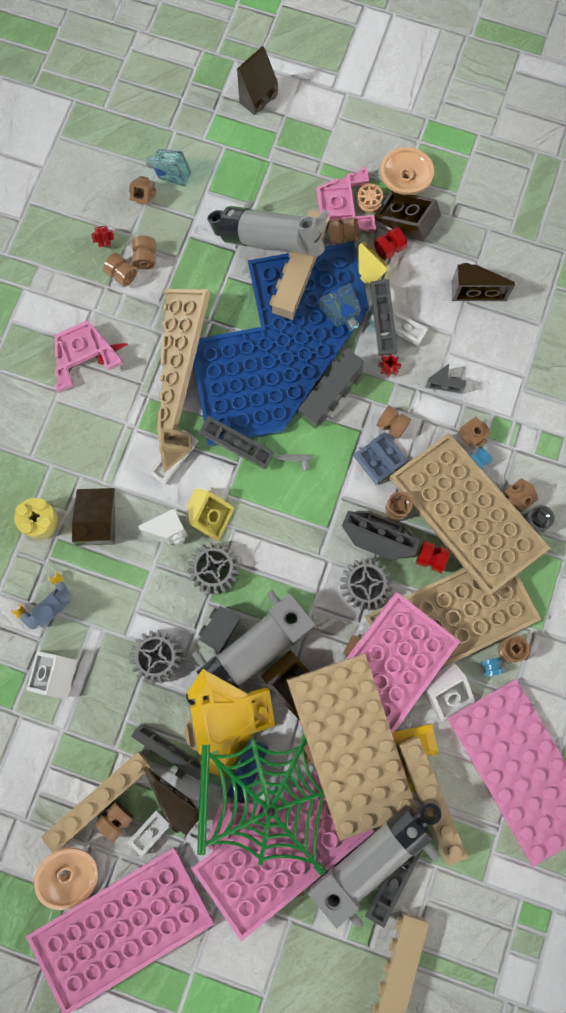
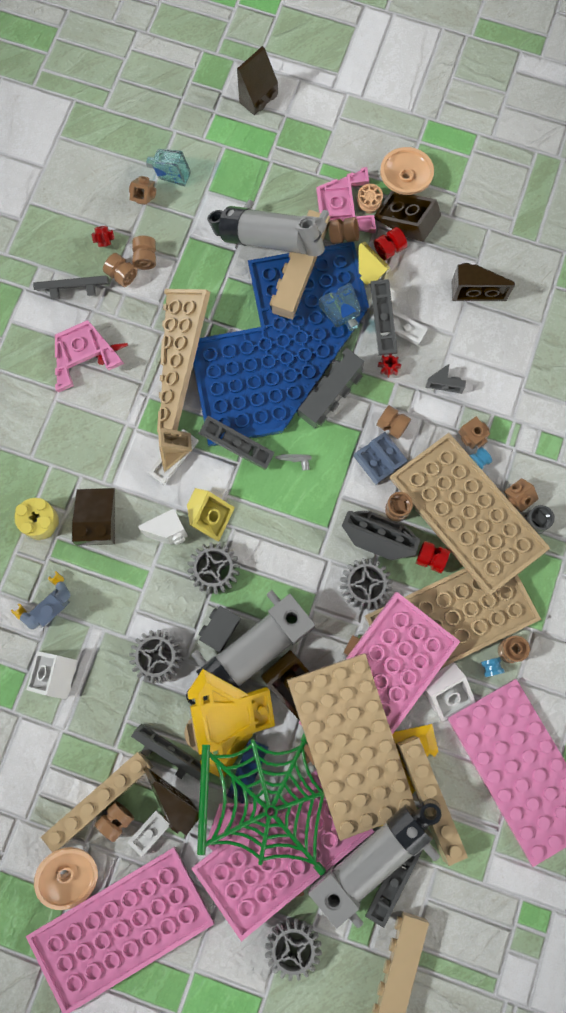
none -> dark grey hinge [33,275,110,300]
none -> light grey gear [265,918,322,981]

